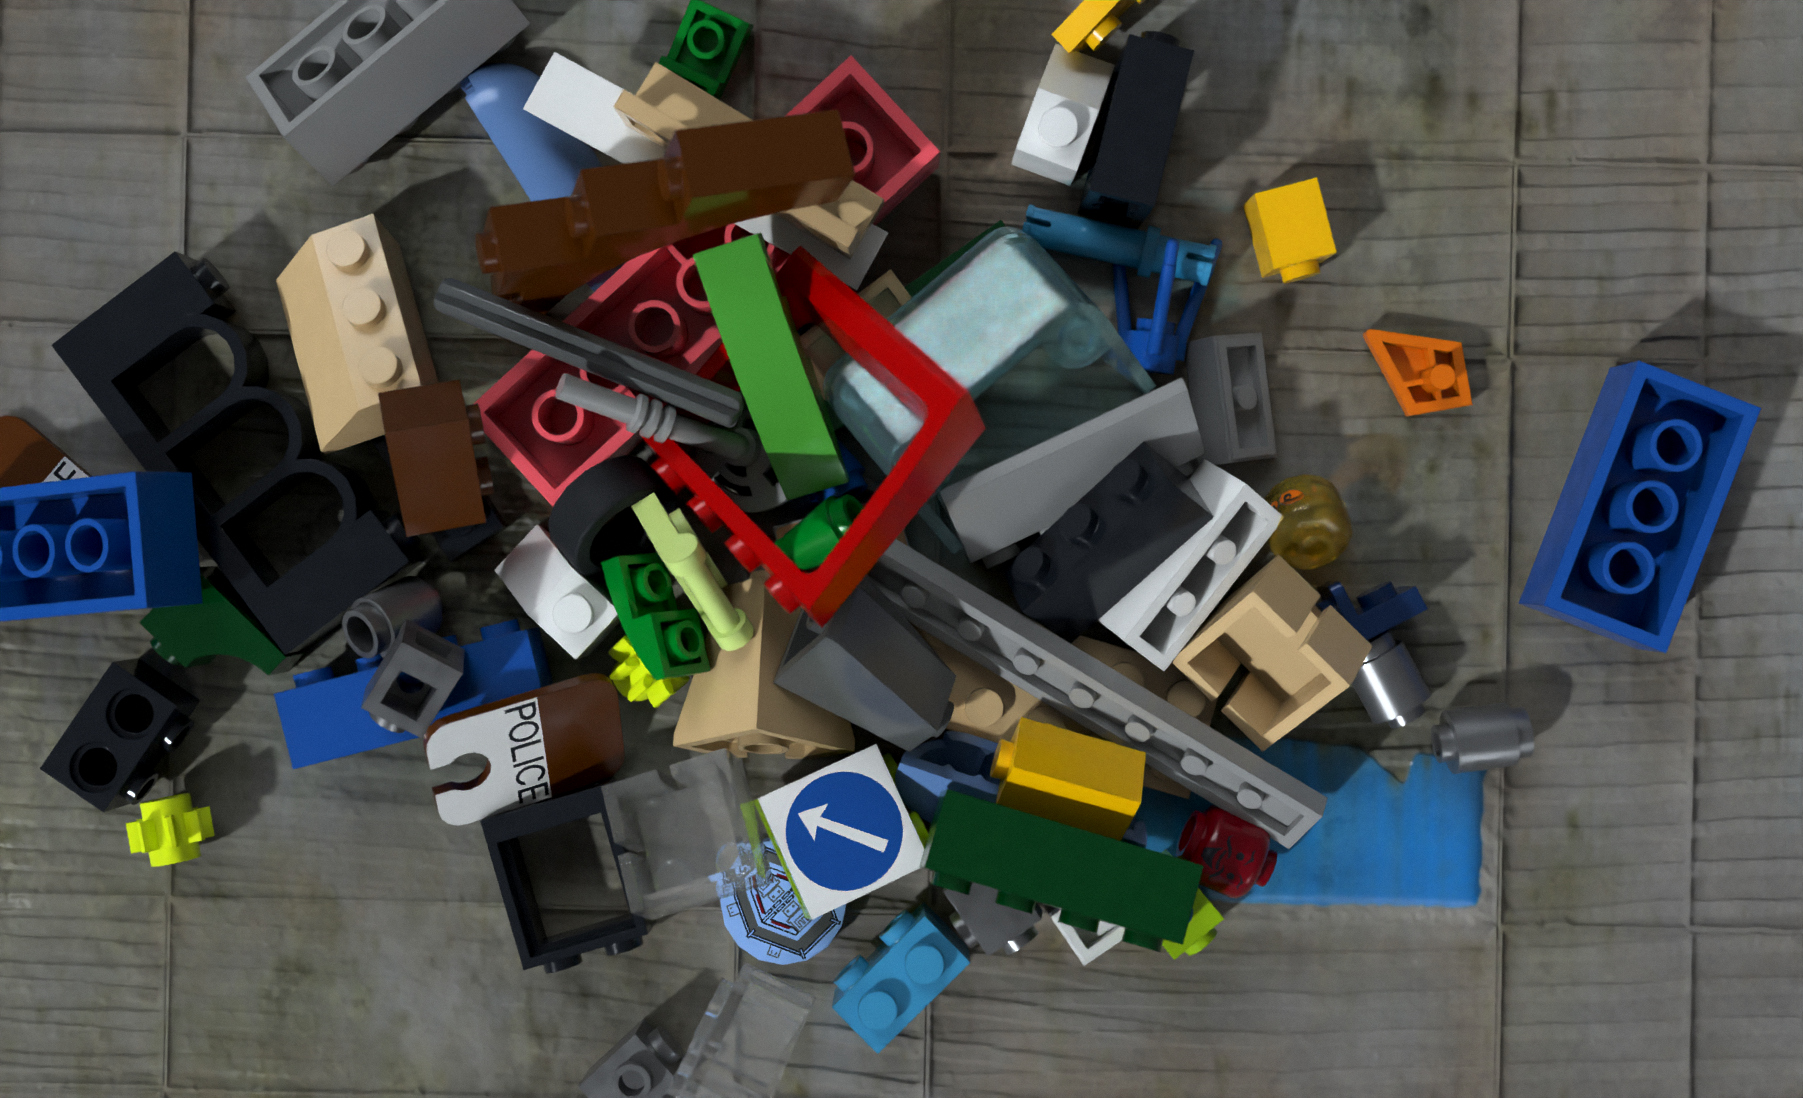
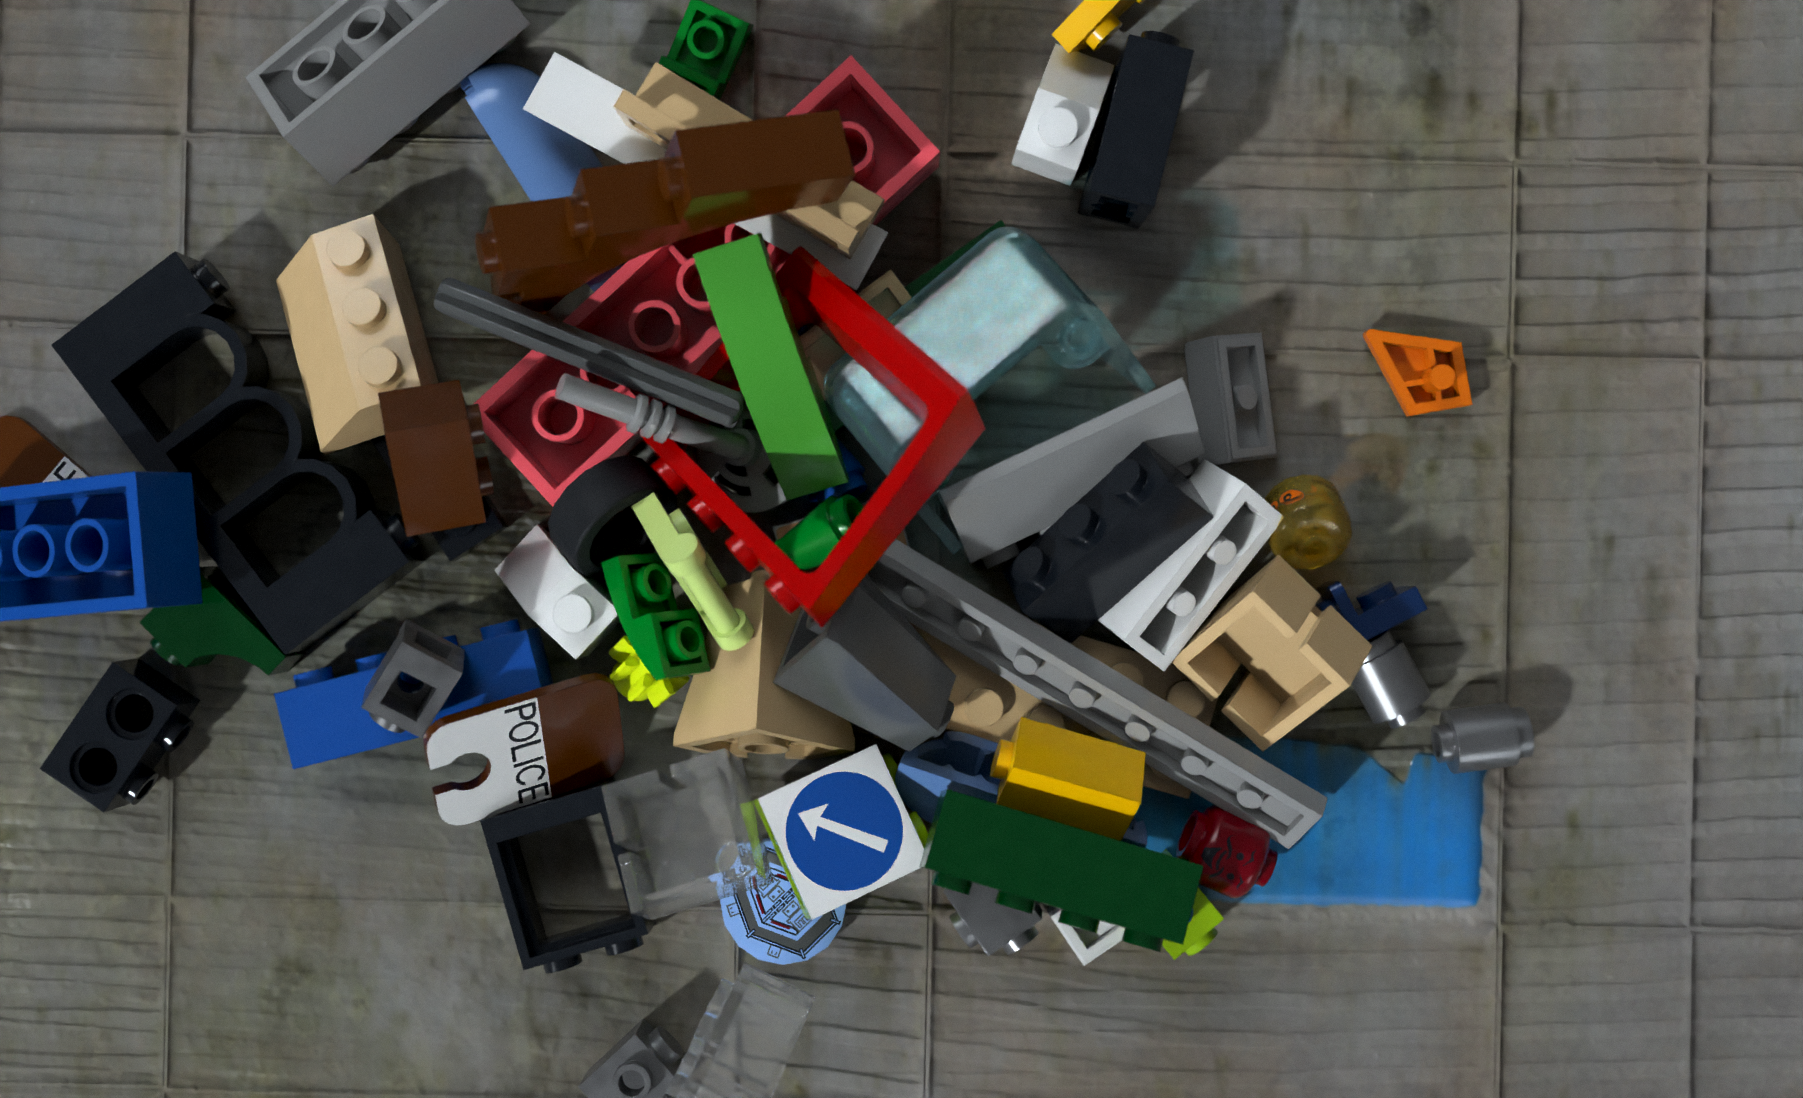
neon yellow gear [126,793,215,867] -> none
flat silver brick [342,576,442,658] -> none
dark azure brick [832,902,971,1054] -> none
dark azure pin [1020,204,1217,286] -> none
blue plant [1112,238,1223,375] -> none
yellow brick [1243,177,1337,283] -> none
blue brick [1519,360,1761,653] -> none

